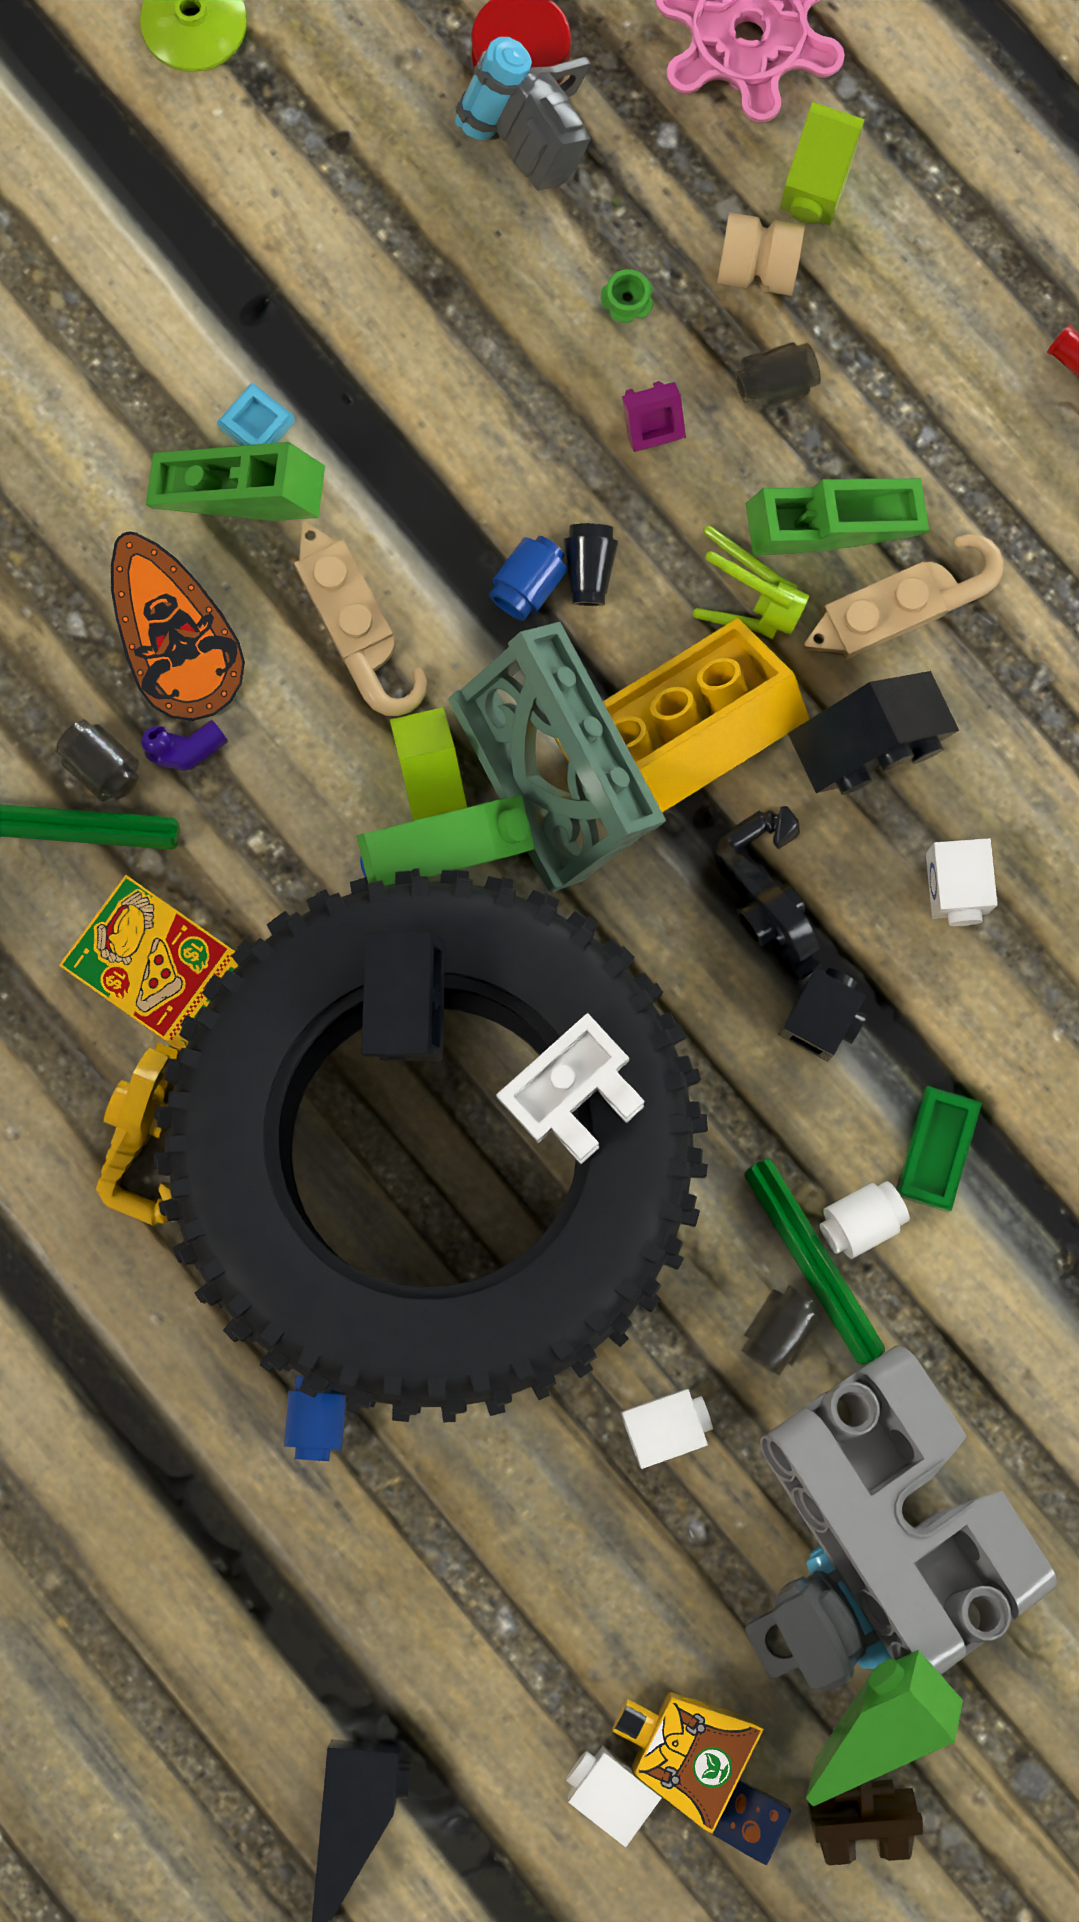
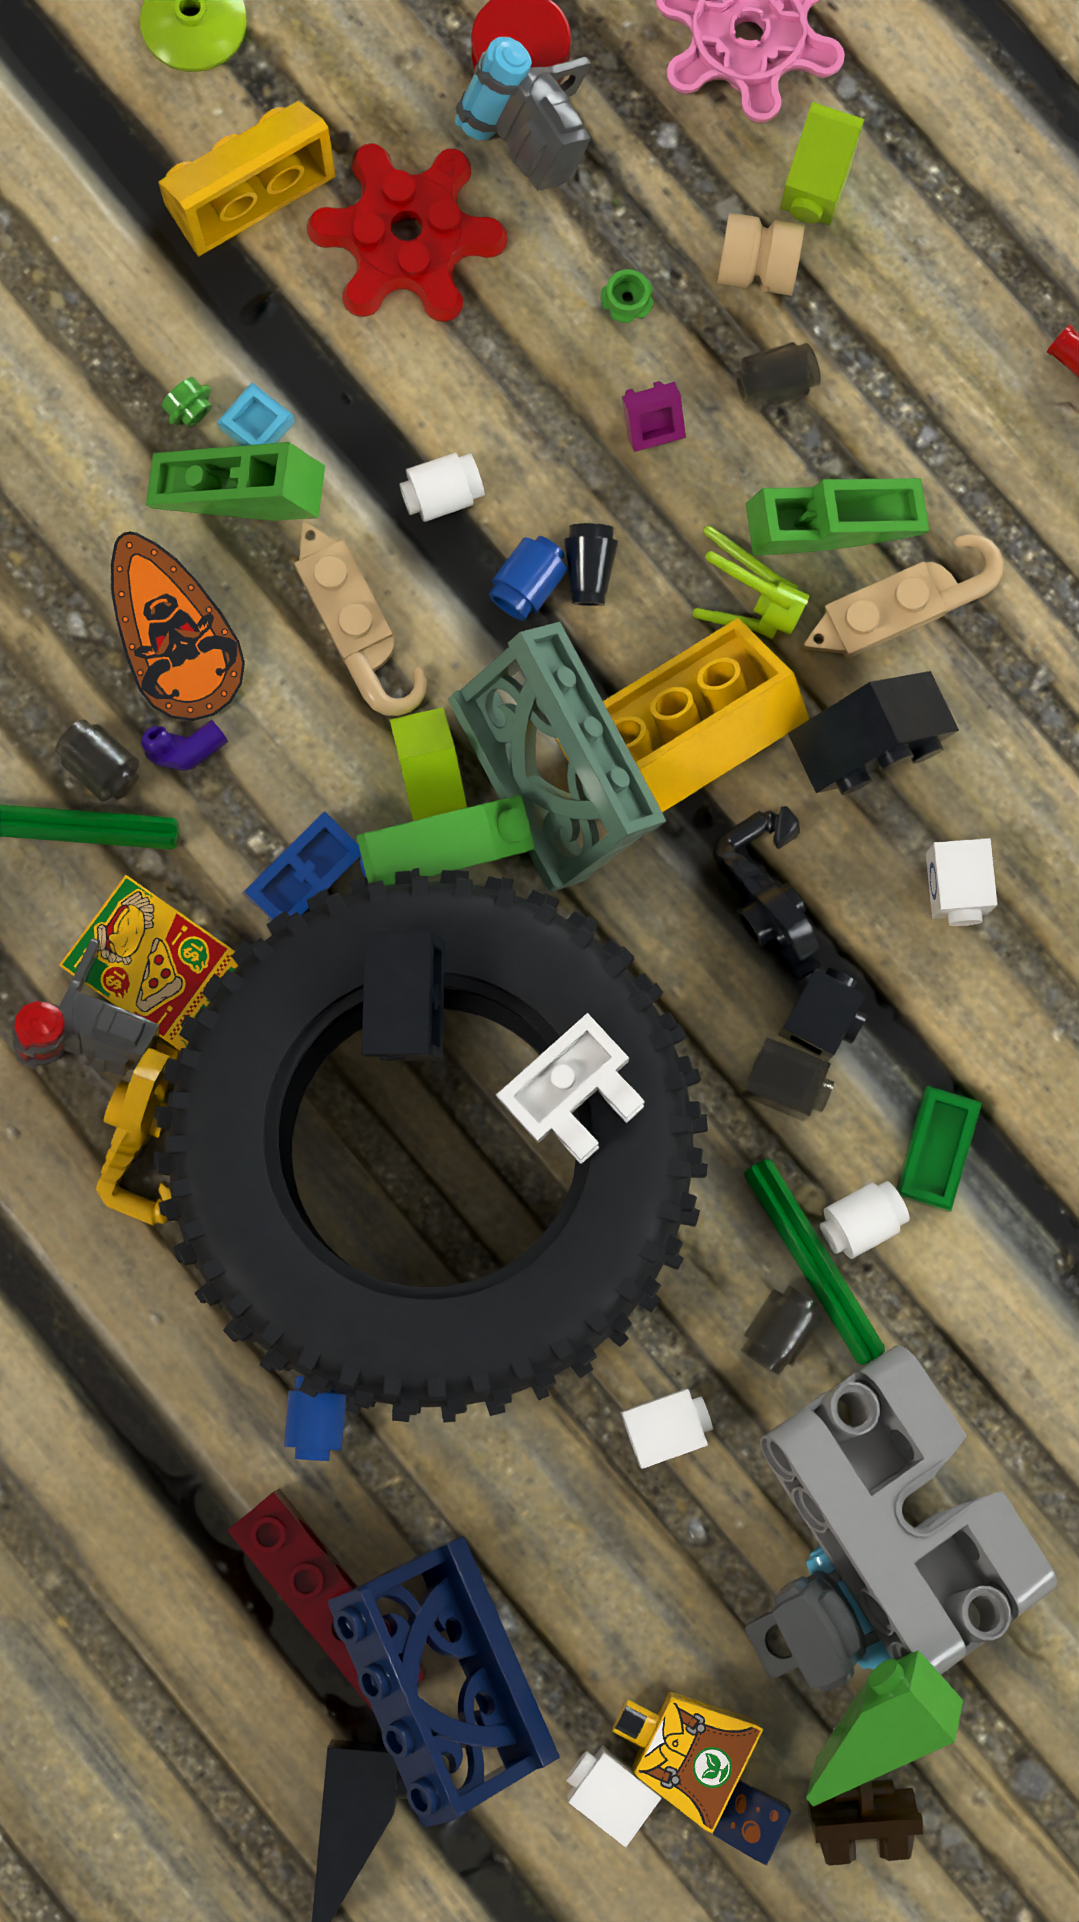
none -> dark grey piece [12,937,160,1076]
none -> yellow slope [158,101,336,257]
none -> bright green plate [161,377,212,428]
none -> dark red brick [227,1489,427,1712]
none -> blue hinge [242,811,361,922]
none -> red plate [306,143,508,322]
none -> dark blue fence [328,1536,560,1827]
none -> white brick [399,452,485,522]
none -> clear smoke brick [741,1037,835,1121]

